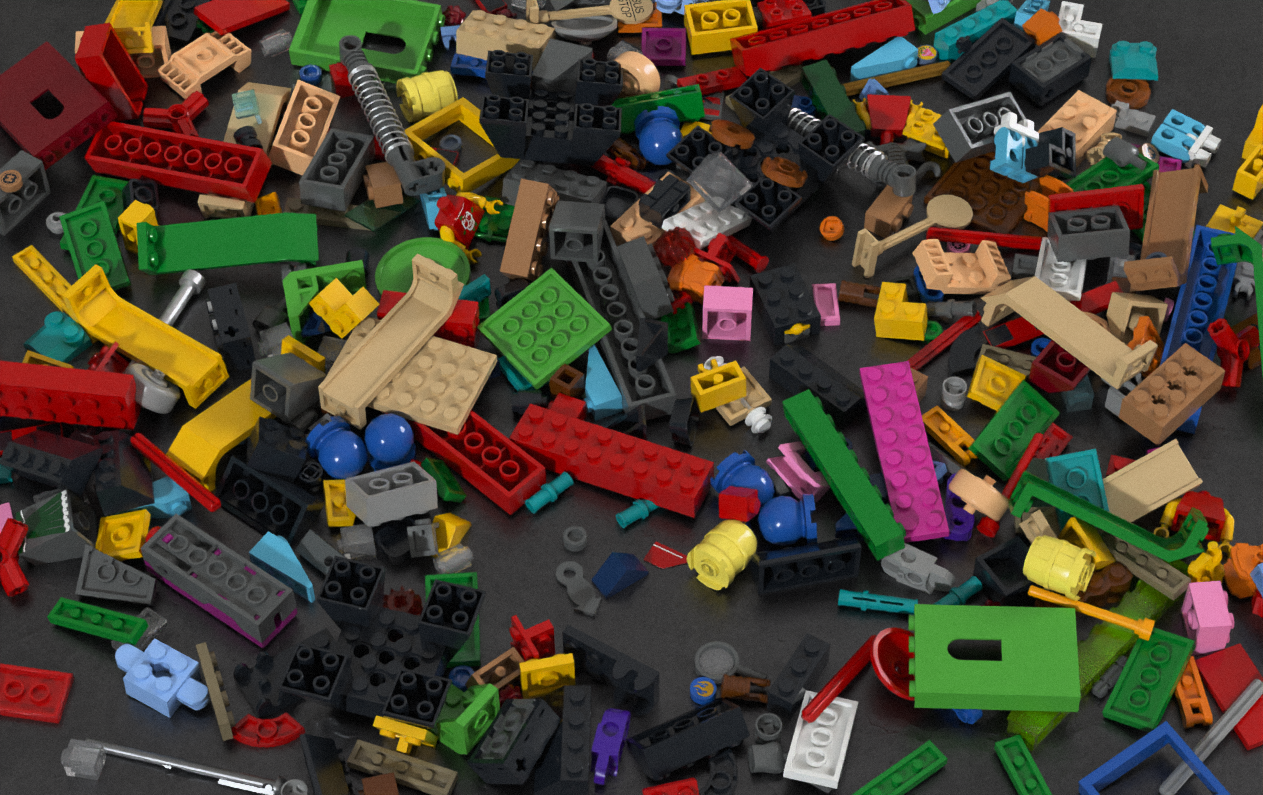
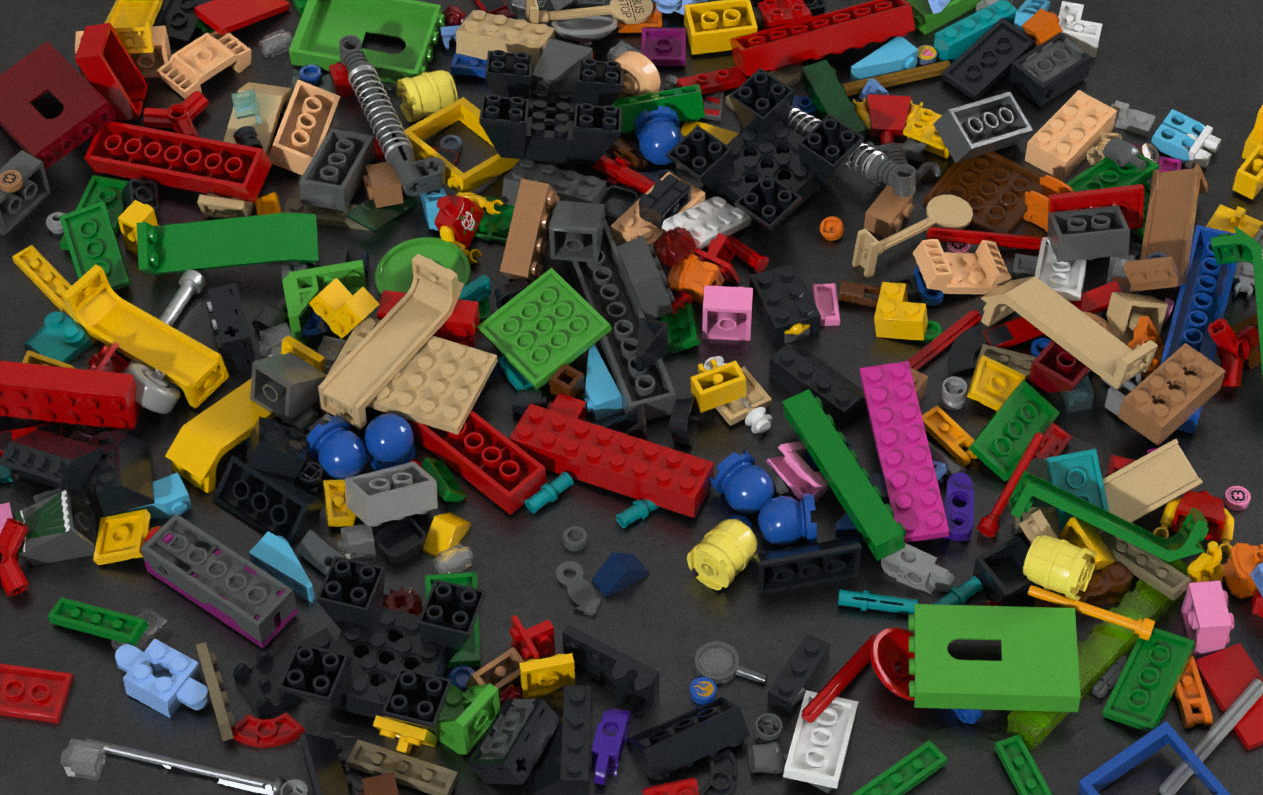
dark grey wing [75,544,158,606] -> none
red axle [130,433,221,512] -> none
dark grey bracket [407,518,439,558] -> none
red sticker [644,542,688,569] -> none
clear slope [687,152,753,213] -> none
dark orange tile [709,119,755,149] -> none
red brick [719,486,760,522] -> none
reddish brown hinge [720,674,771,703] -> none
dark orange tile [761,157,808,188] -> none
dark grey pin [926,299,977,319] -> none
light nougat wheel [948,469,1009,521] -> none
black piece [956,35,972,54] -> none
medium azure hips [990,112,1039,183] -> none
black brick [1024,127,1076,181] -> none
dark orange tile [1105,77,1151,110] -> none
teal slope [1109,41,1158,81] -> none
none -> bright pink tile [1224,486,1251,511]

